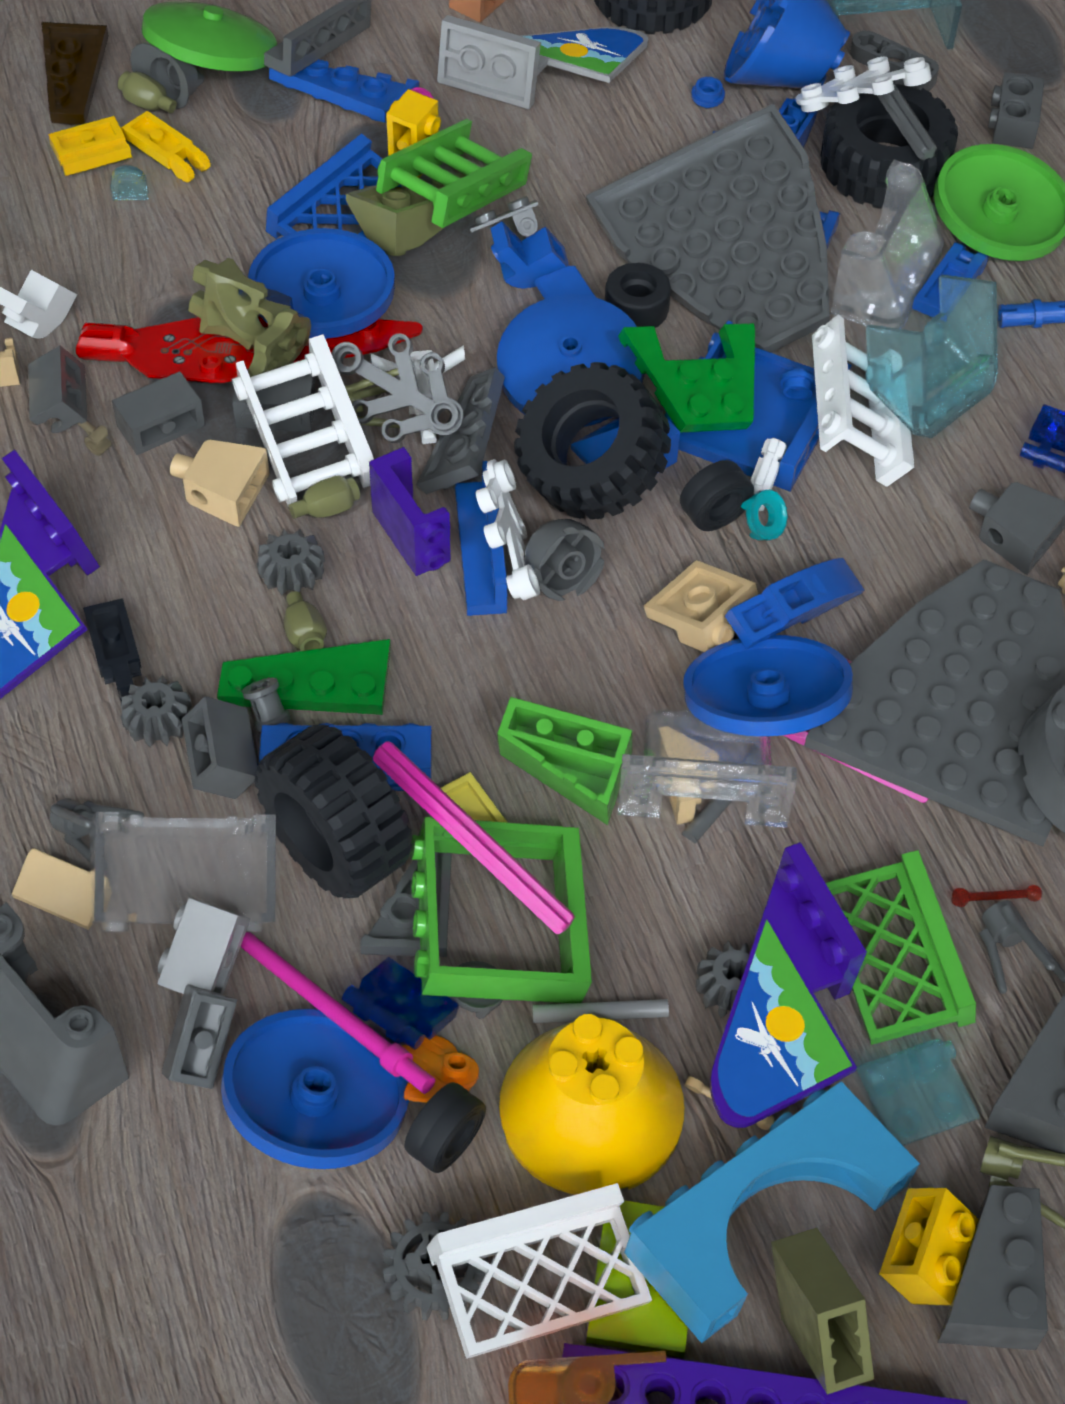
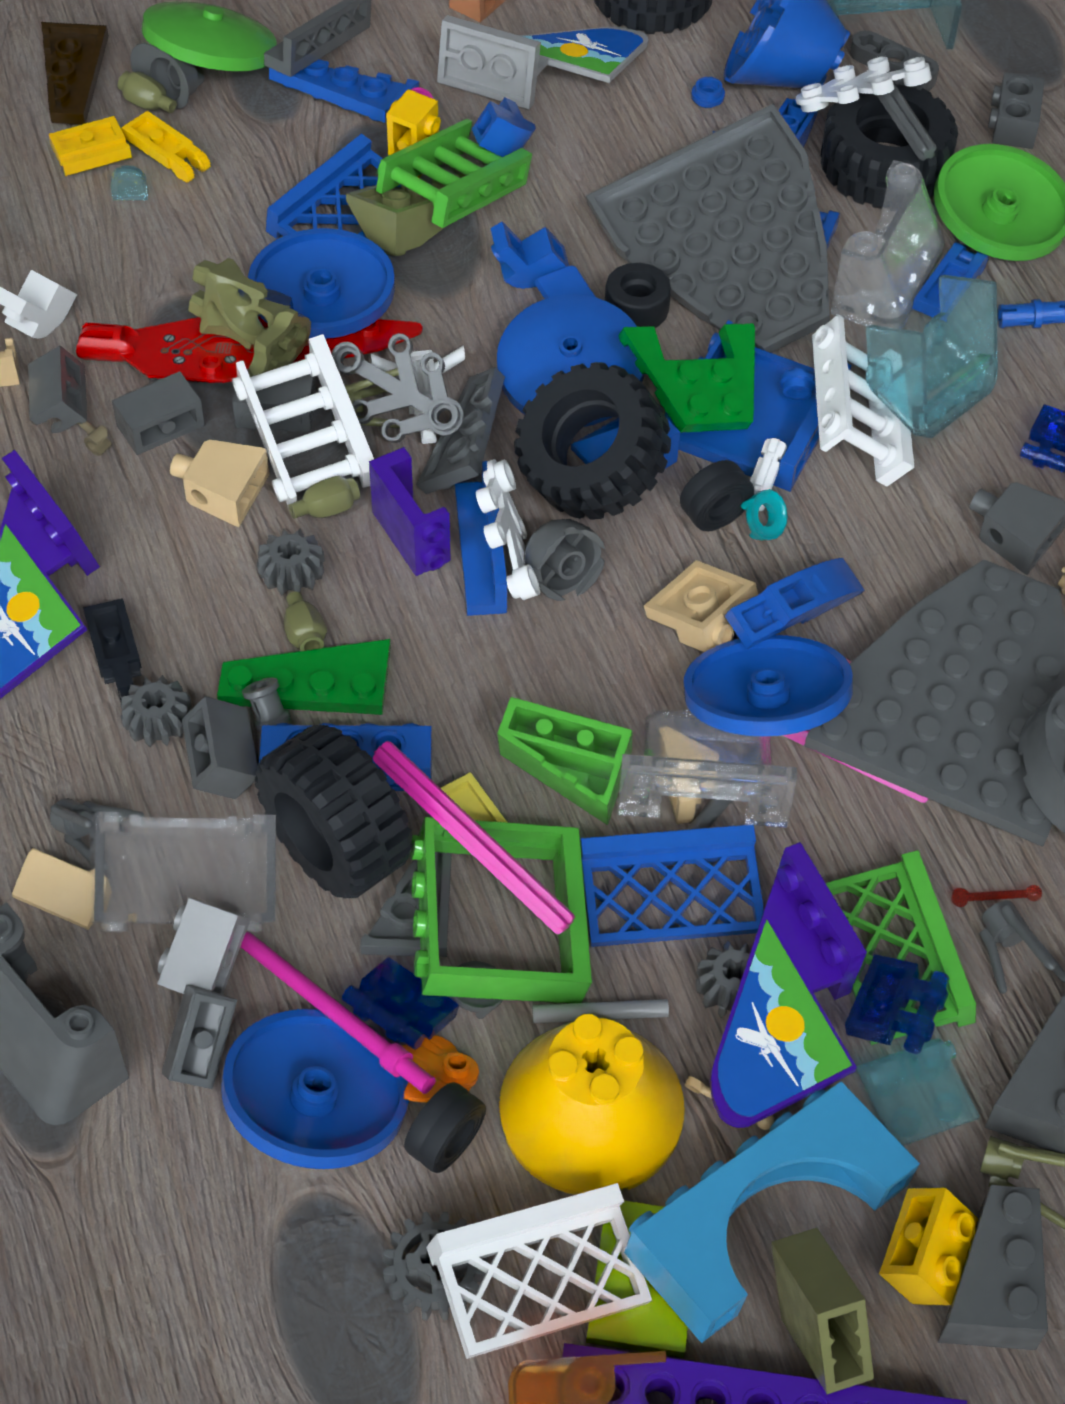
hinge [470,196,538,236] -> none
none -> blue brick [472,97,536,157]
none -> blue fence [580,824,764,947]
none -> clear blue plate [845,954,950,1054]

